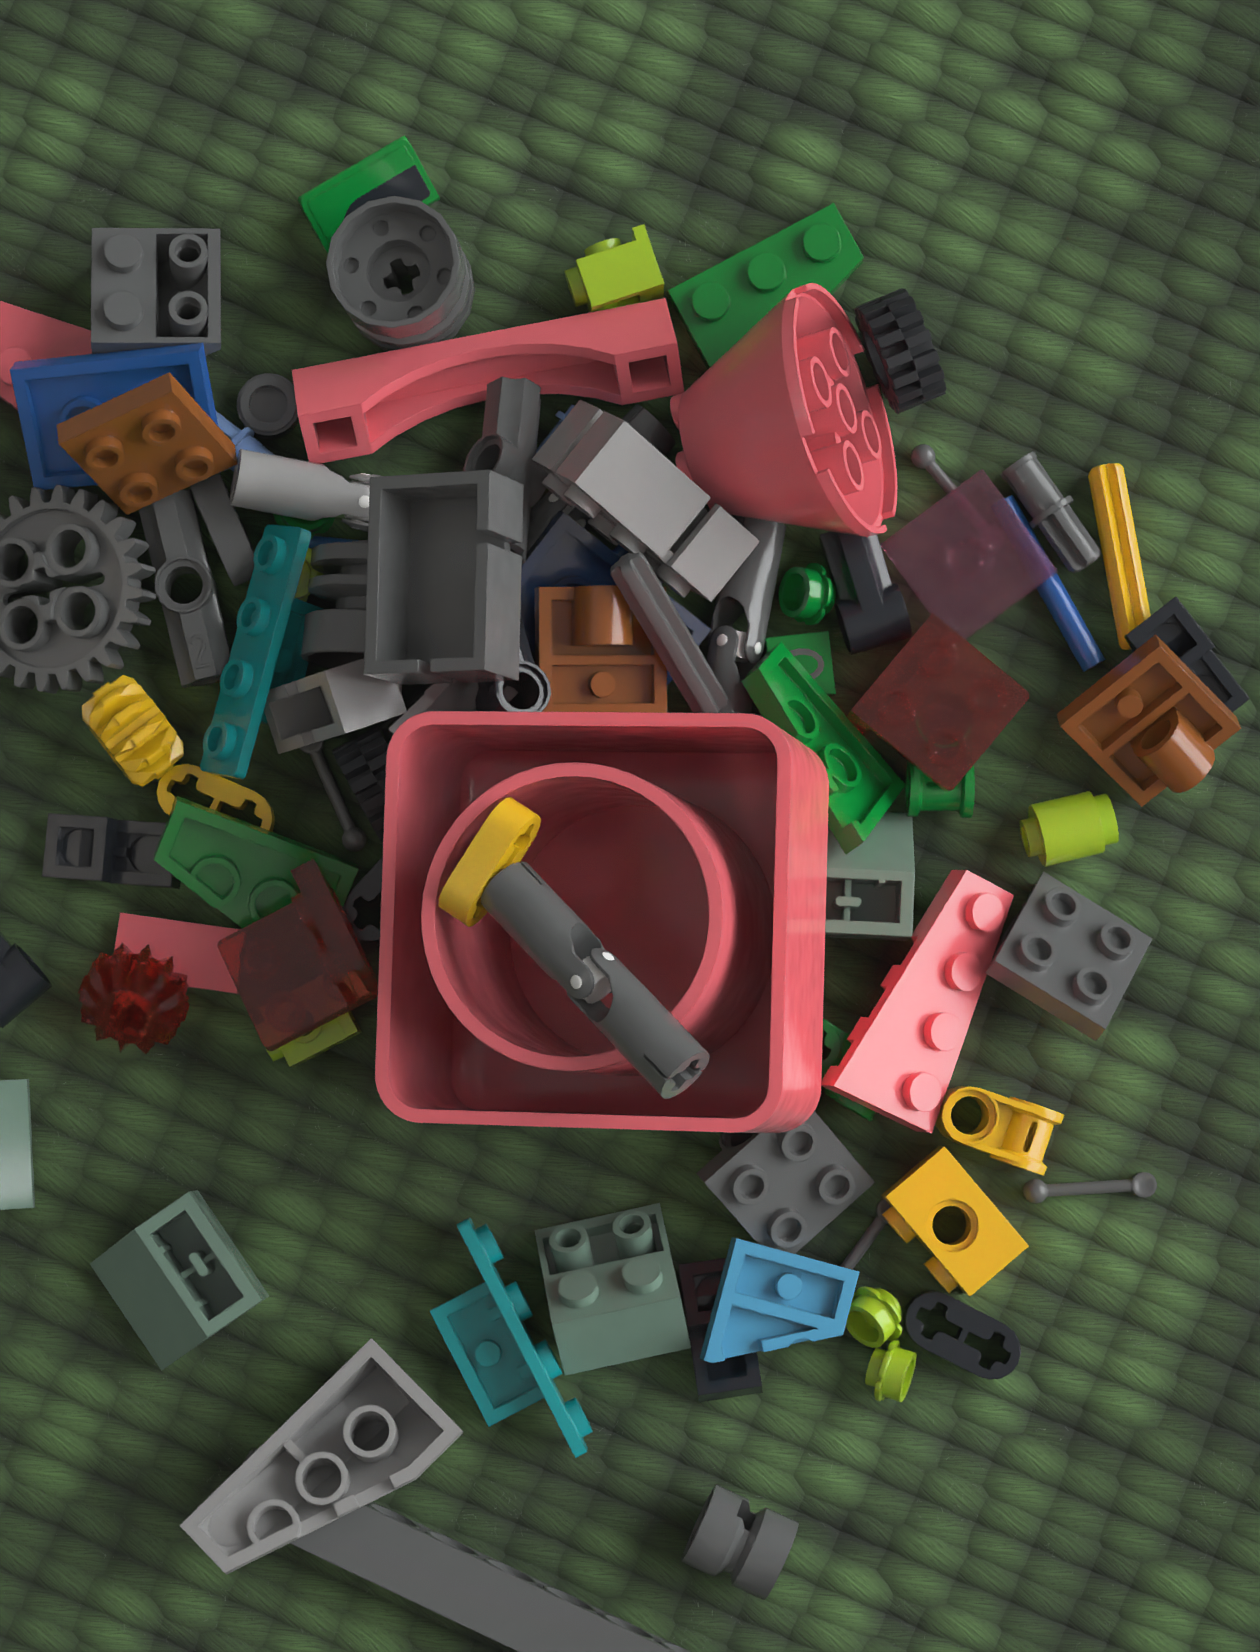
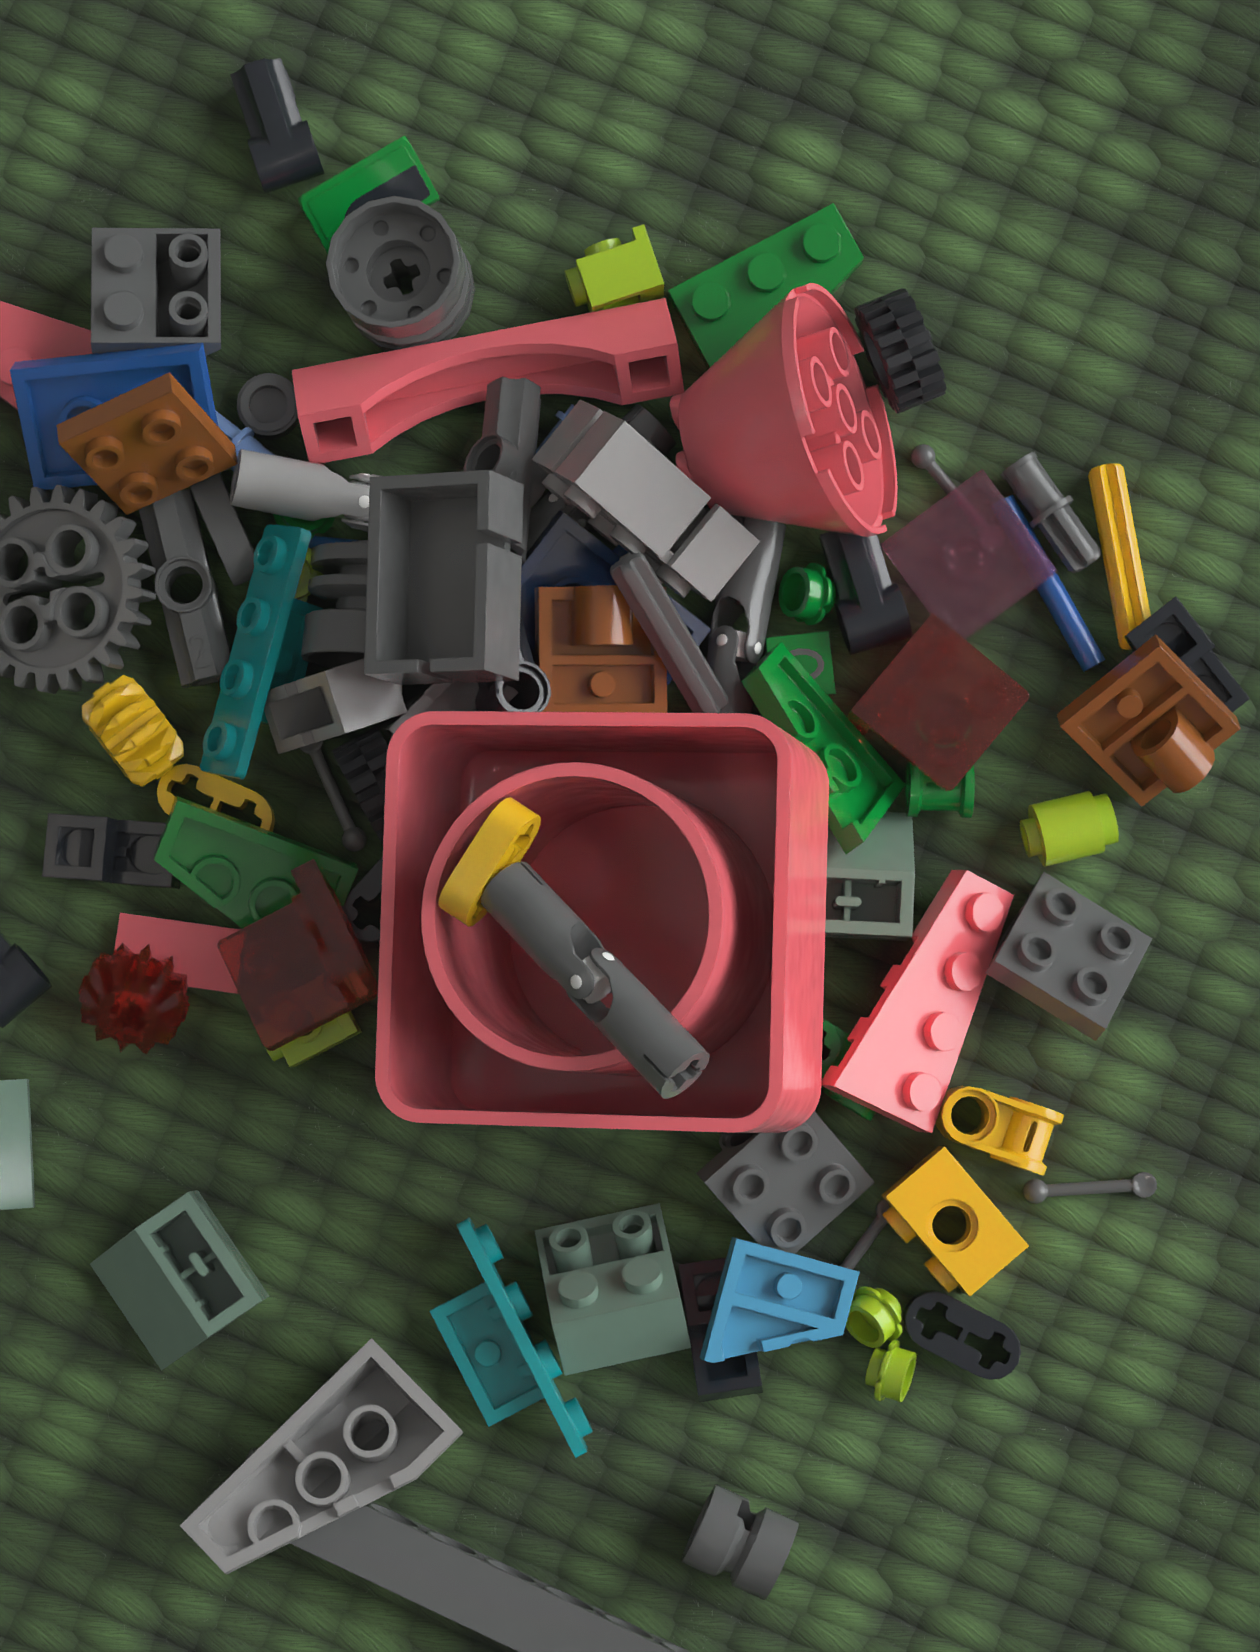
none -> black piece [230,58,325,194]

